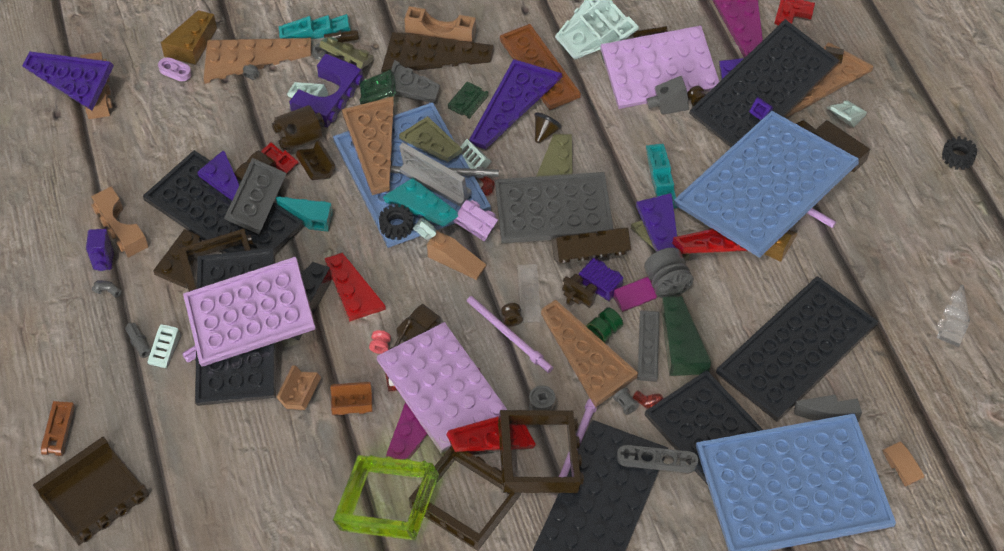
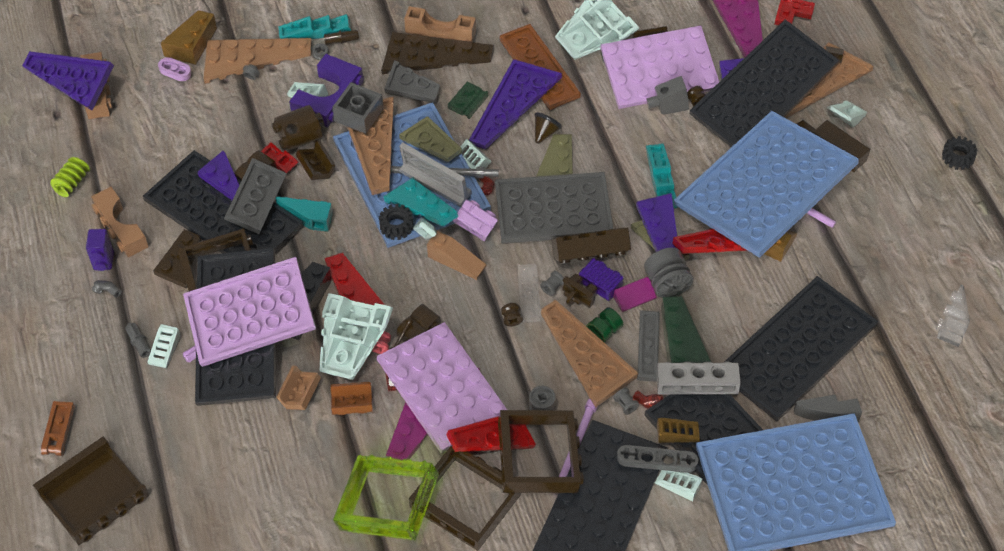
olive wing [319,37,374,69] -> none
clear green plate [359,70,396,105] -> none
lavender bar [467,296,553,373] -> none
dark purple slope [749,97,773,120] -> none
medium nougat slope [882,441,925,486] -> none
none -> lime piece [50,157,90,197]
none -> light aqua wedge [320,293,393,380]
none -> dark grey brick [332,82,384,134]
none -> dark grey bush [540,271,564,296]
none -> light aqua slope [655,470,703,501]
none -> light grey brick [656,362,740,394]
none -> pearl gold slope [657,418,700,443]

